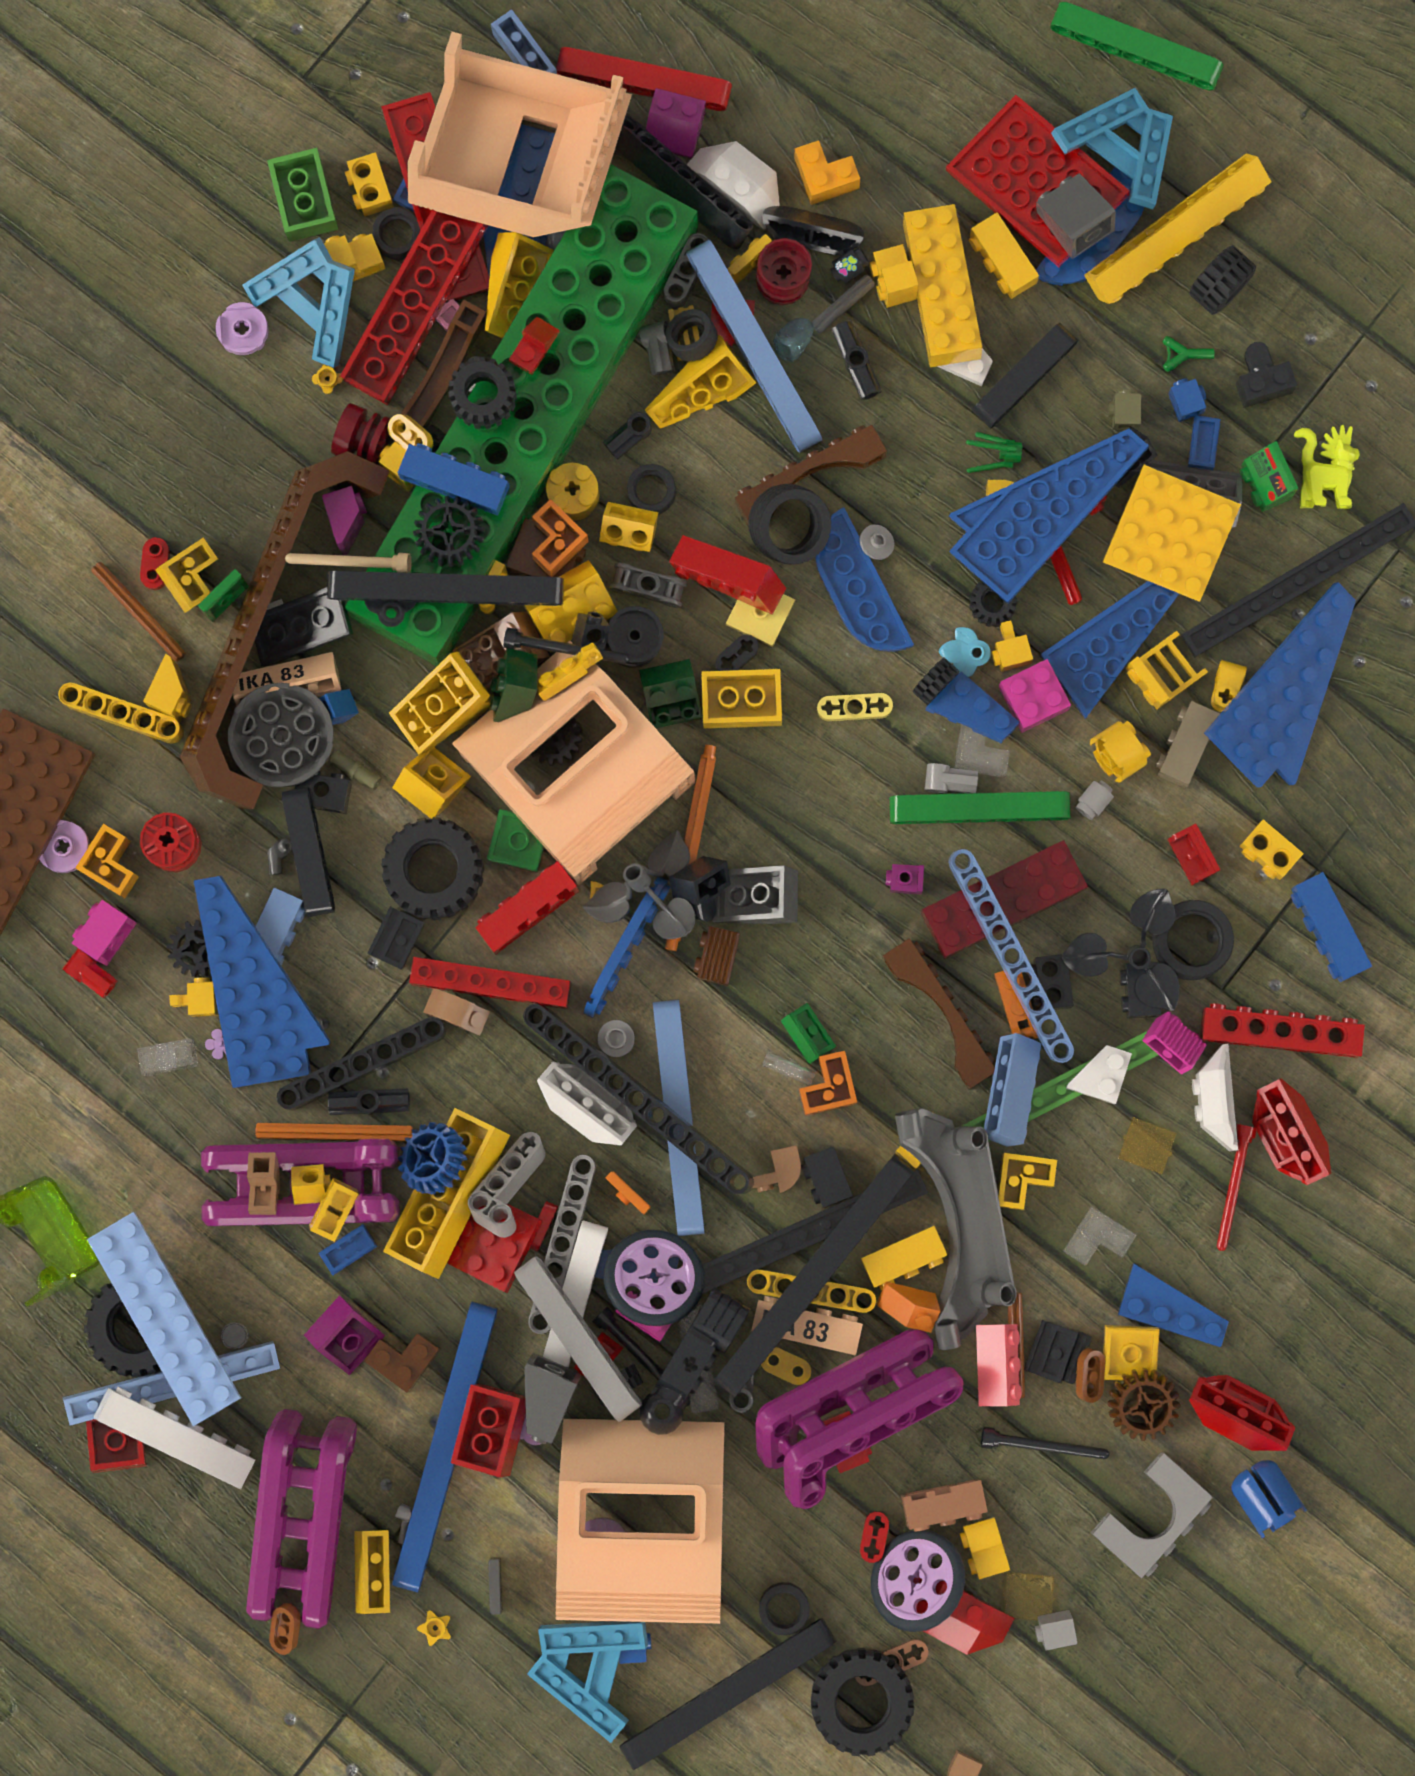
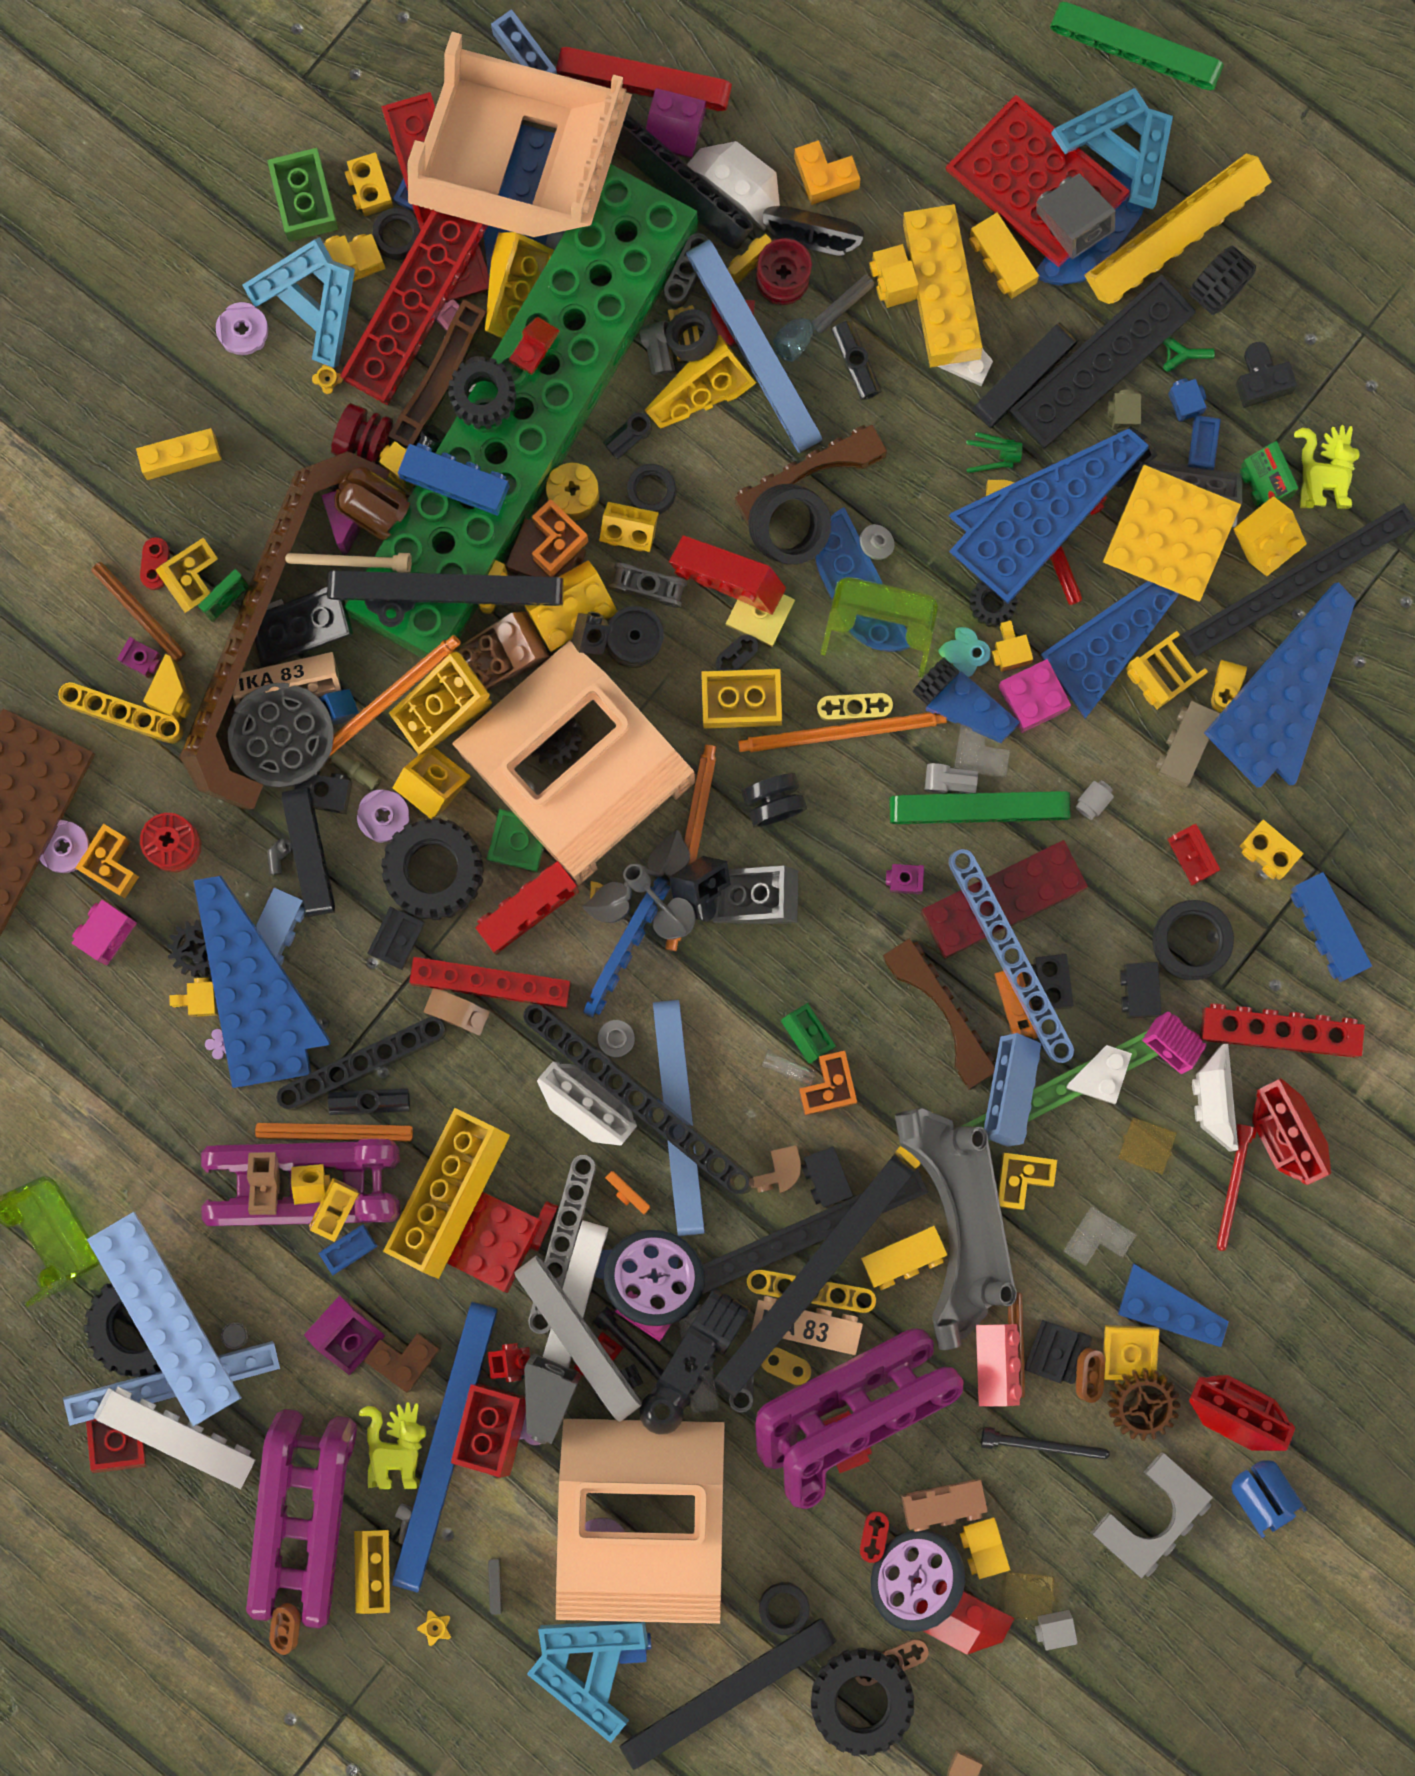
red piece [62,948,118,998] -> none
clear brick [137,1038,198,1077] -> none
yellow plate [388,414,433,450] -> none
blue gear [397,1122,467,1195] -> none
black gear [413,496,485,568] -> none
light grey beam [468,1132,546,1237] -> none
dark green slope [490,648,537,722] -> none
black piece [503,627,629,664] -> none
yellow hinge [537,643,603,701] -> none
dark green slope [639,659,703,728] -> none
reddish brown brick [693,926,740,986] -> none
black brick [830,247,870,284] -> none
orange slope [877,1281,940,1333] -> none
black plant [1061,888,1179,1011] -> none
yellow brick [1090,721,1151,783] -> none
none -> magenta brick [117,637,161,678]
none -> yellow brick [136,428,222,480]
none -> orange piece [329,635,461,757]
none -> reddish brown cylinder [334,467,410,540]
none -> lavender plate [357,790,410,843]
none -> neon yellow animal [359,1402,427,1489]
none -> red brick [488,1343,530,1382]
none -> orange piece [738,712,947,753]
none -> black wheel [741,773,807,828]
none -> clear neon green windscreen [820,577,938,678]
none -> black plate [1009,275,1196,450]
none -> yellow brick [1233,496,1307,576]

